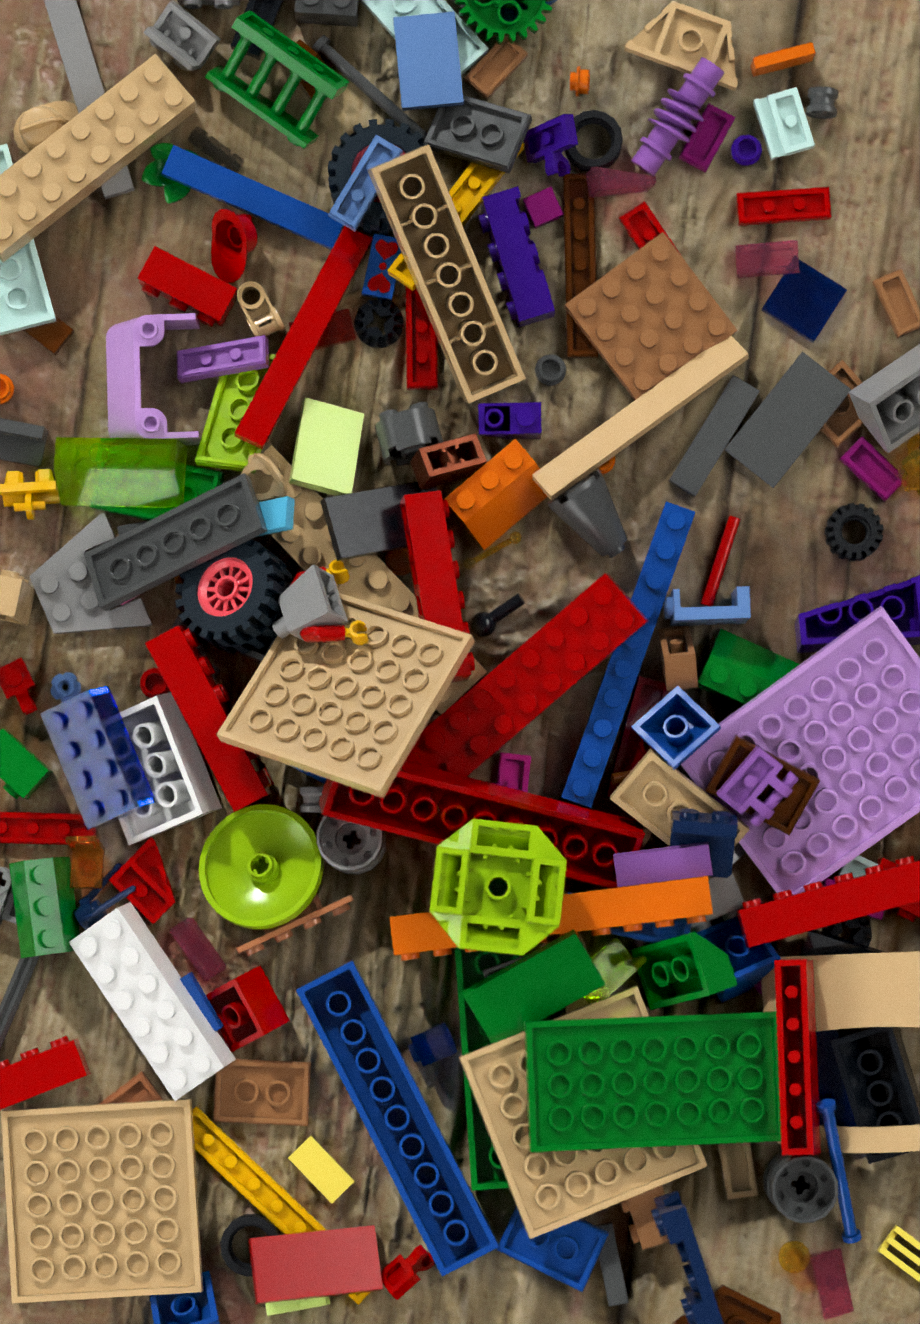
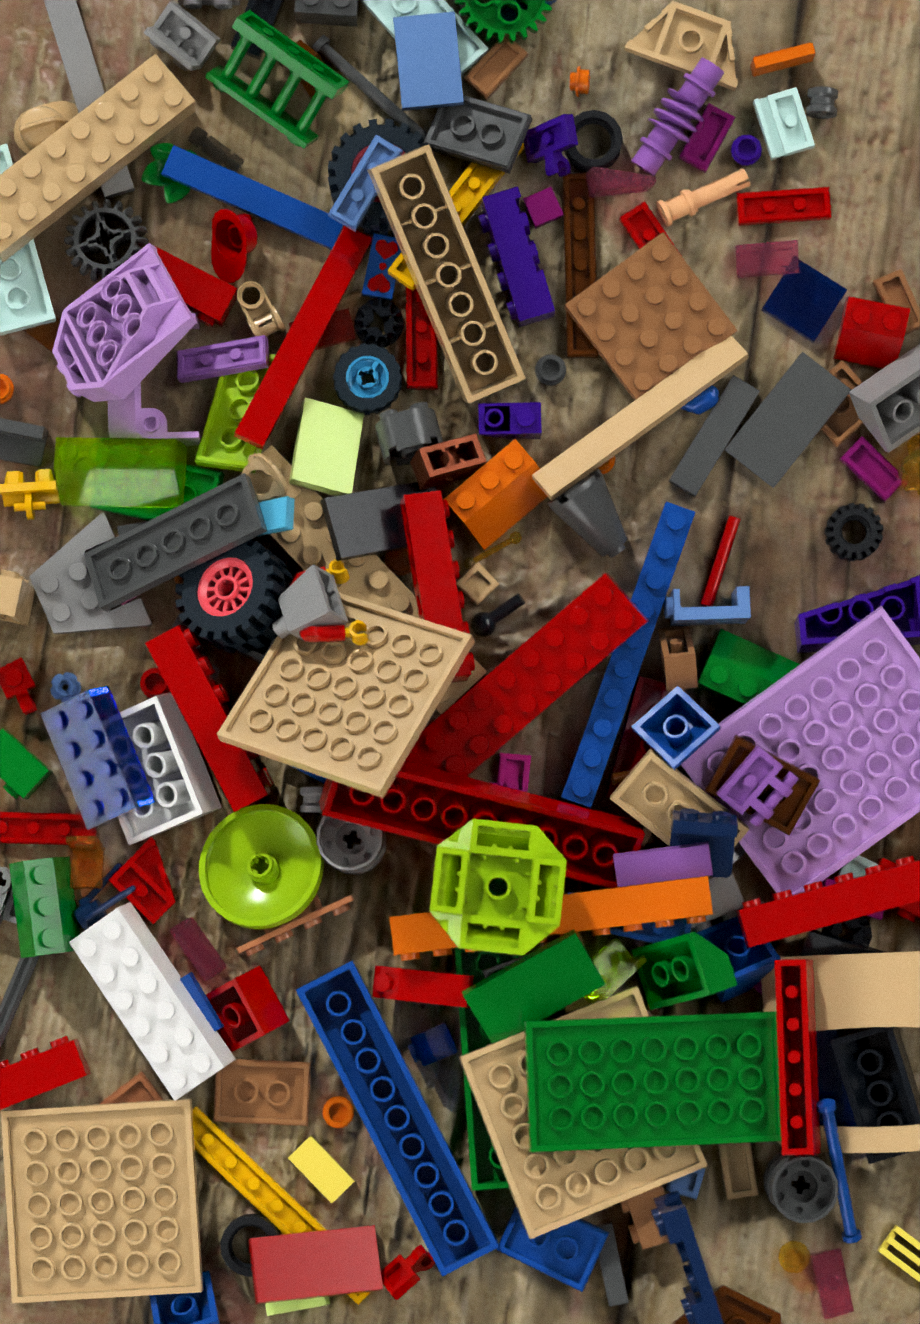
none -> lavender hinge [52,243,197,402]
none -> dark grey gear [64,199,149,282]
none -> orange tile [322,1096,354,1128]
none -> black wheel [333,343,402,415]
none -> red slope [372,965,474,1008]
none -> tan tile [456,562,500,607]
none -> light nougat pin [656,168,751,227]
none -> medium blue tile [665,1168,705,1200]
none -> blue arm [680,386,719,414]
none -> red slope [833,296,910,369]

